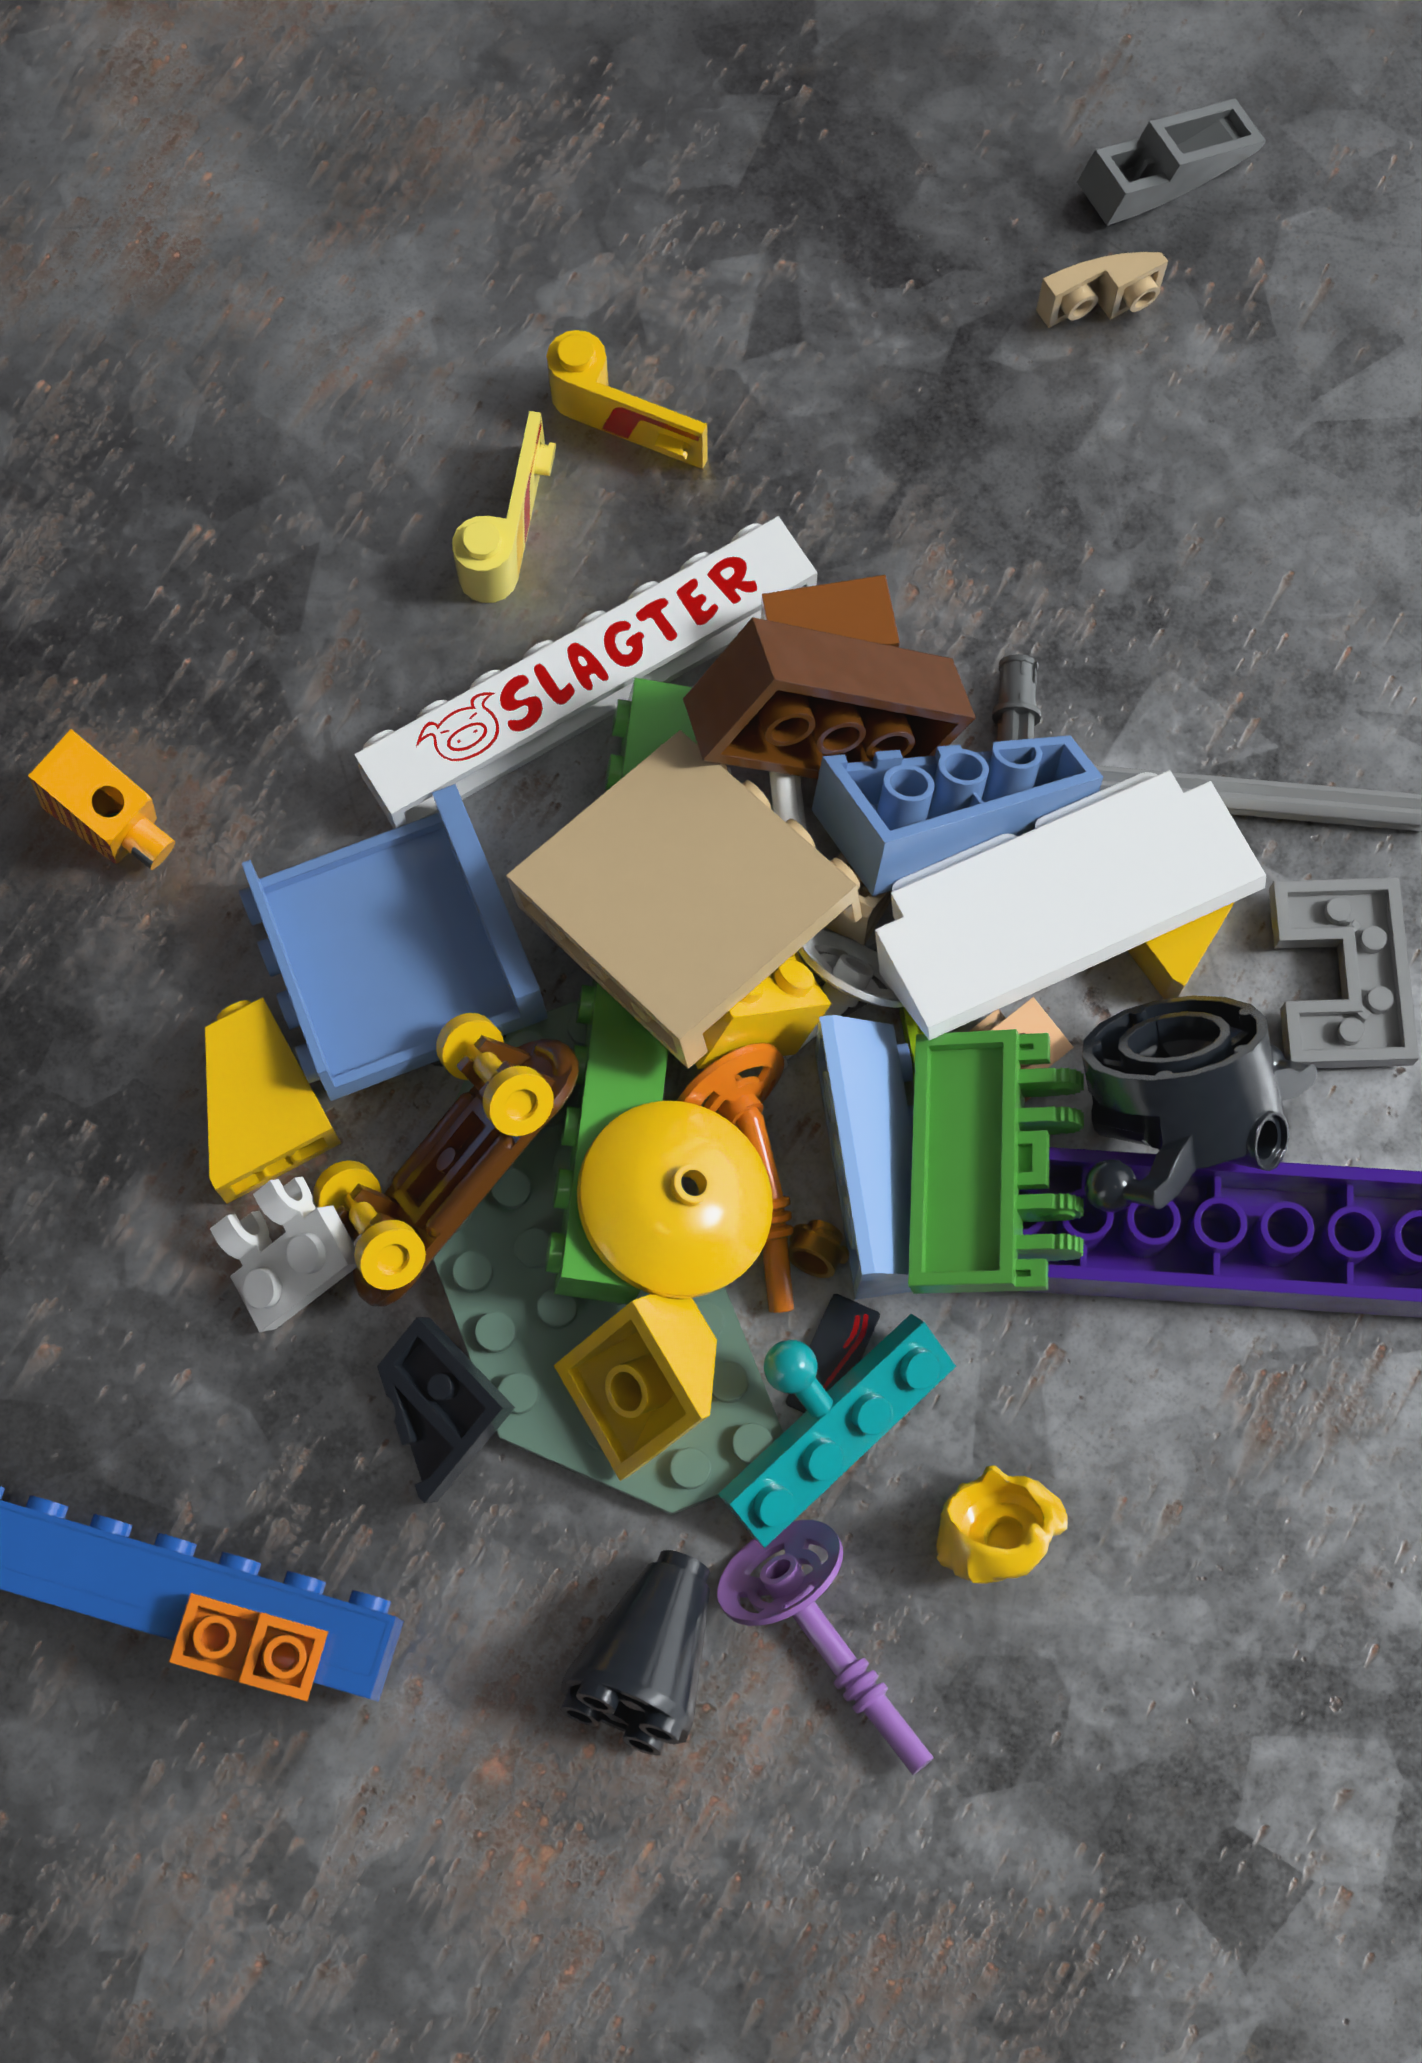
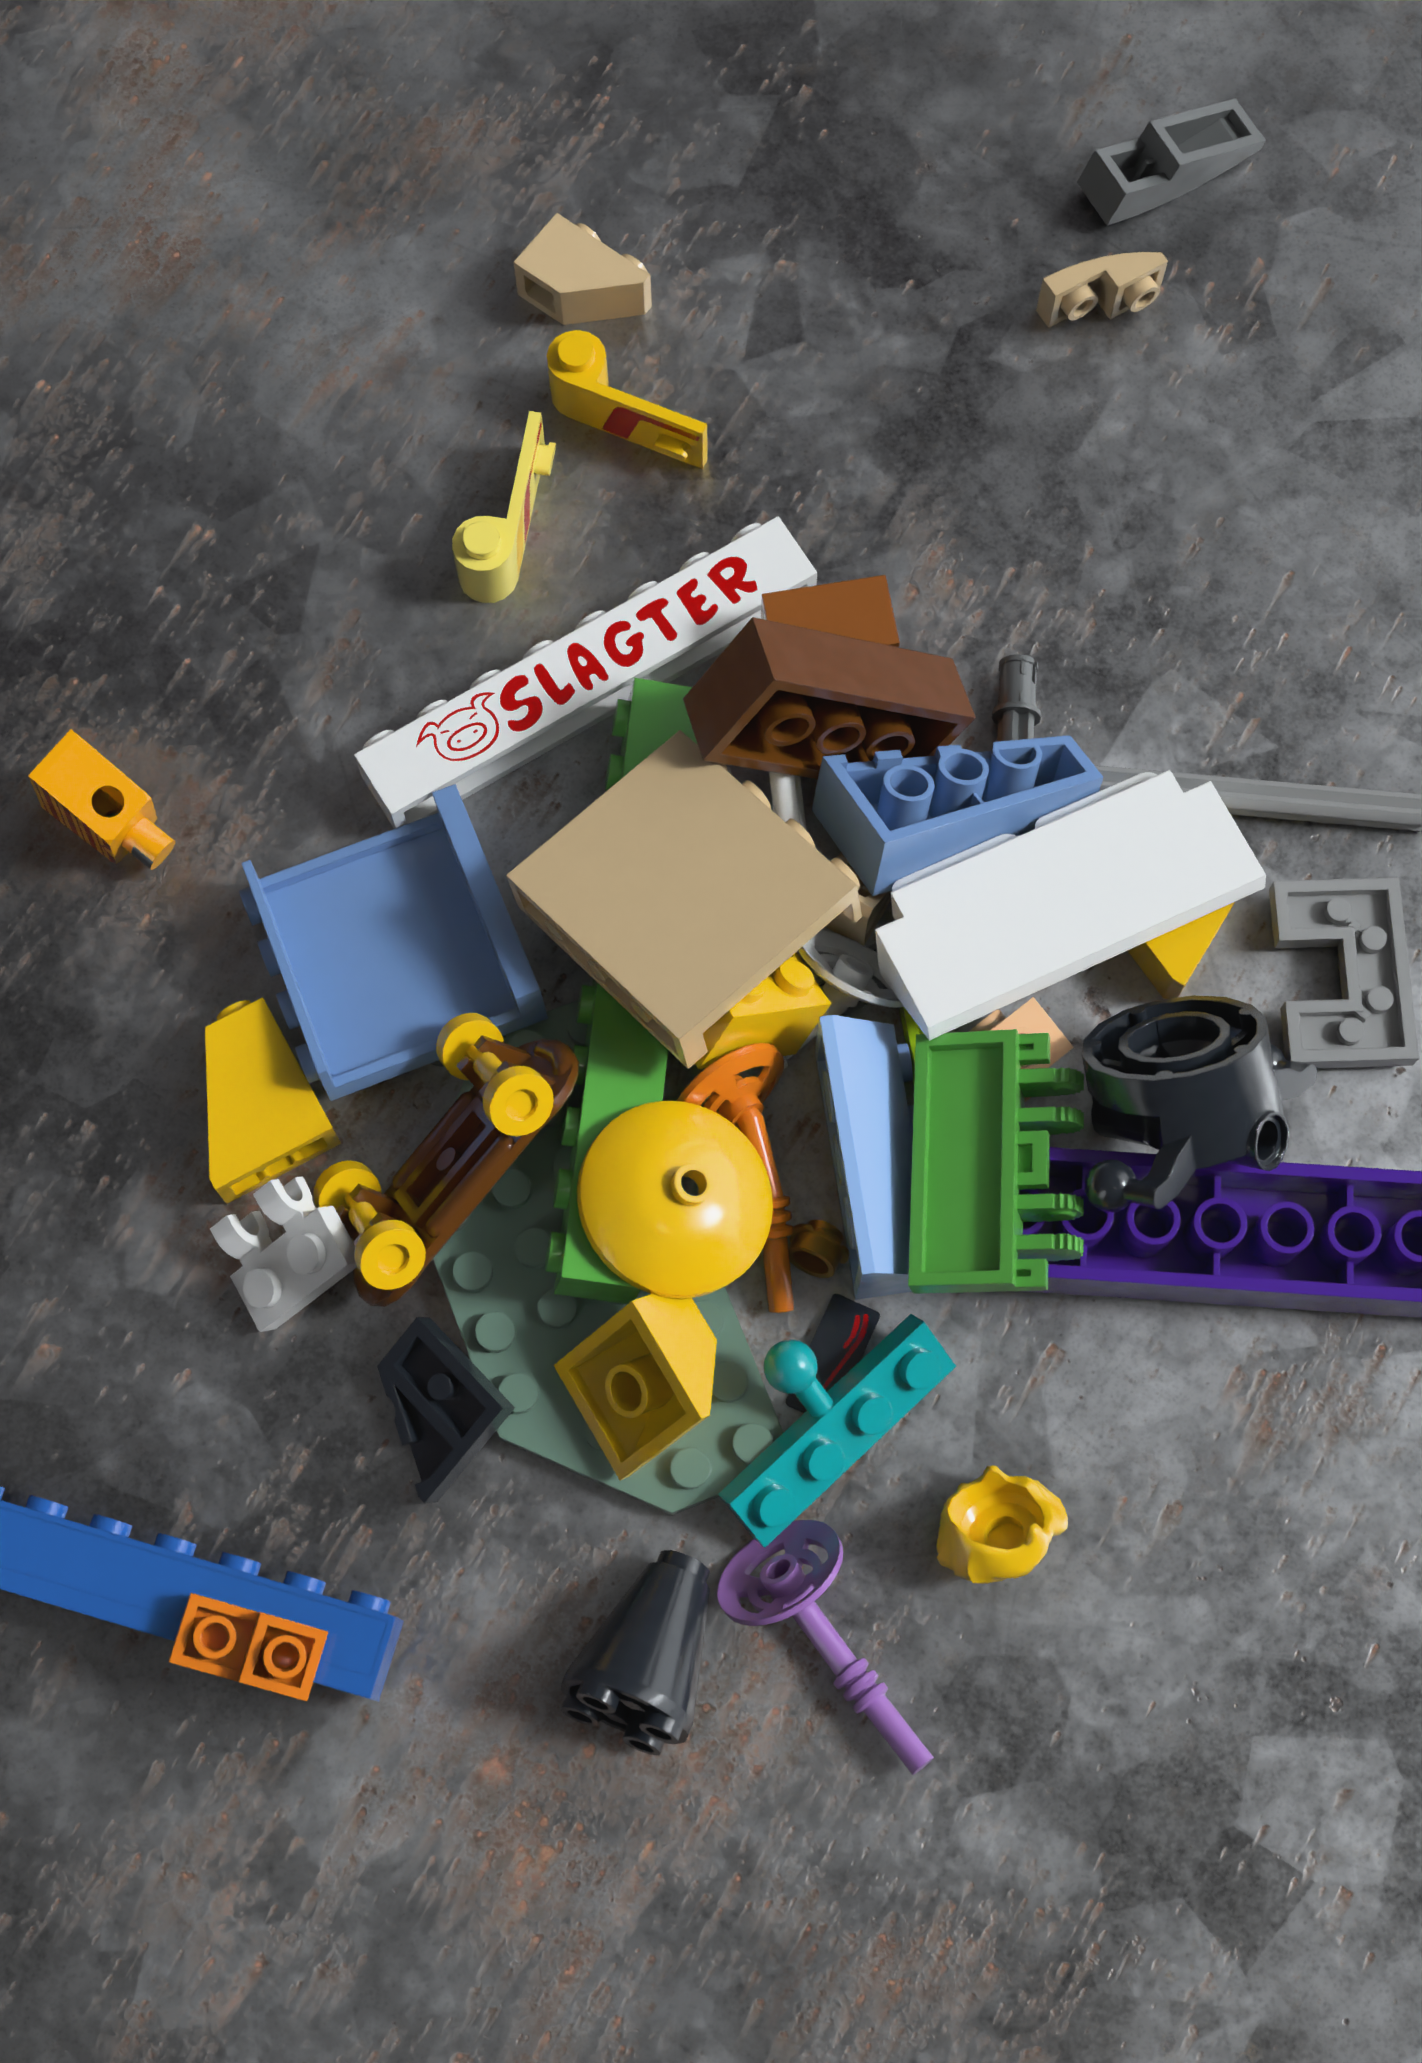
none -> tan slope [513,213,652,325]

